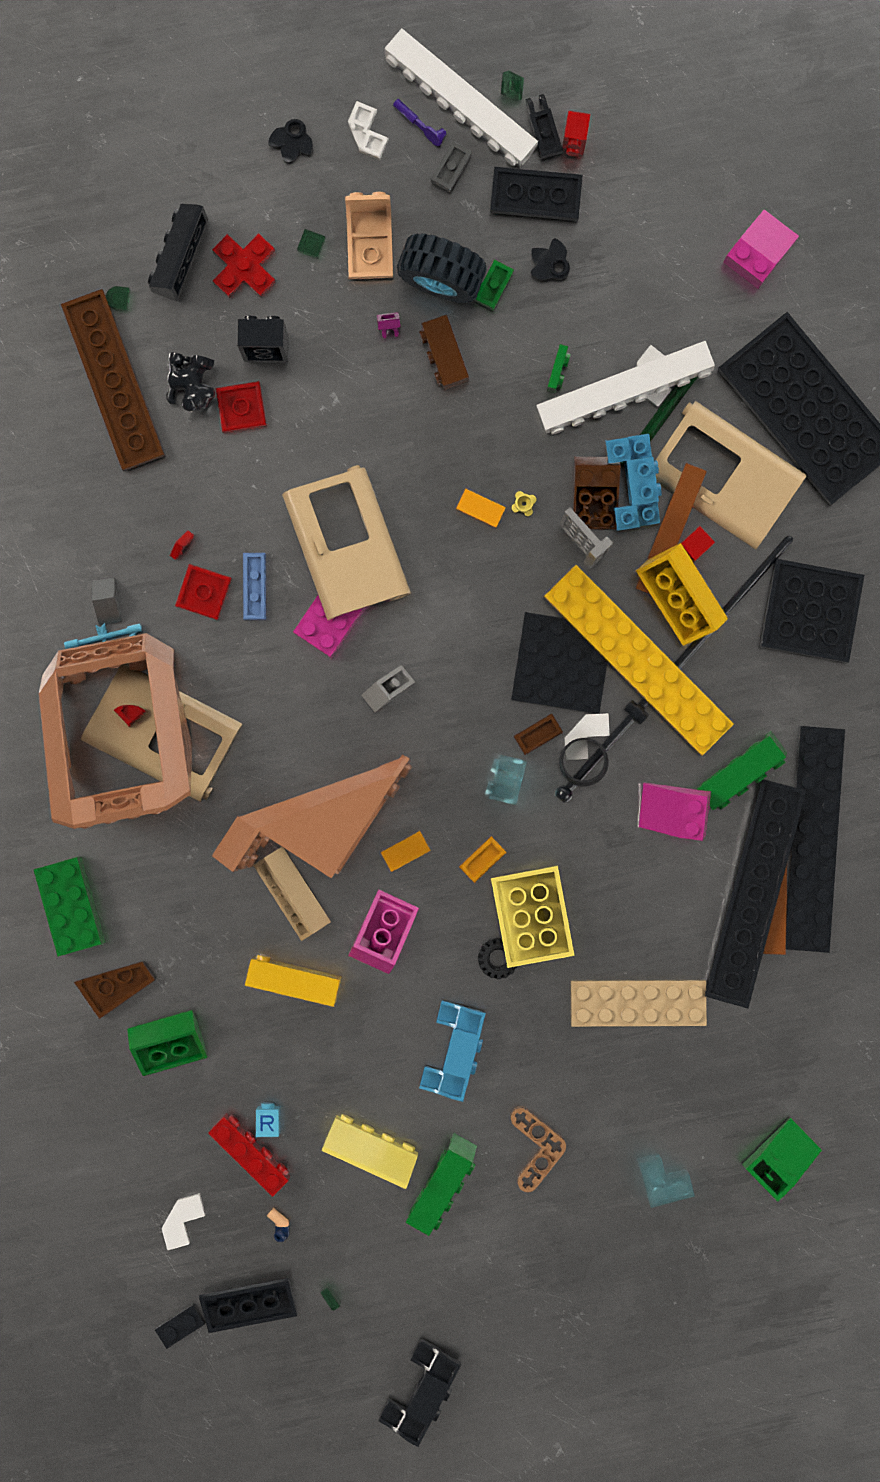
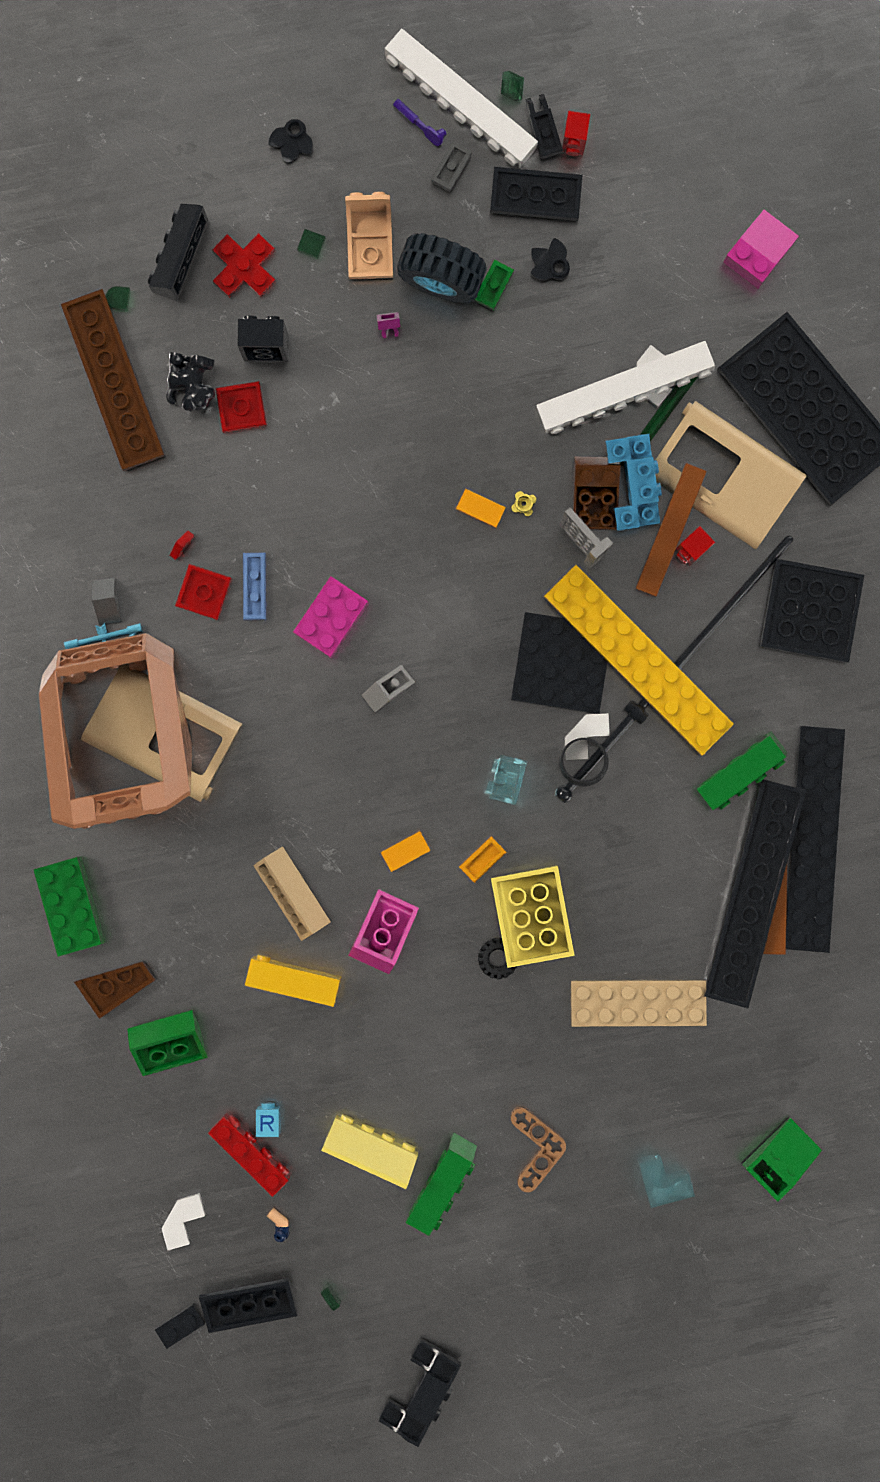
red tile [114,705,146,728] -> none
nougat piece [212,755,412,878] -> none
tan piece [282,465,411,620] -> none
white tile [348,101,389,160] -> none
reddish brown brick [419,314,469,390] -> none
dark azure bracket [419,1000,486,1102] -> none
reddish brown tile [513,714,563,755] -> none
green plate [547,344,571,394] -> none
yellow brick [636,543,728,646] -> none
dark pink slope [639,783,711,841] -> none

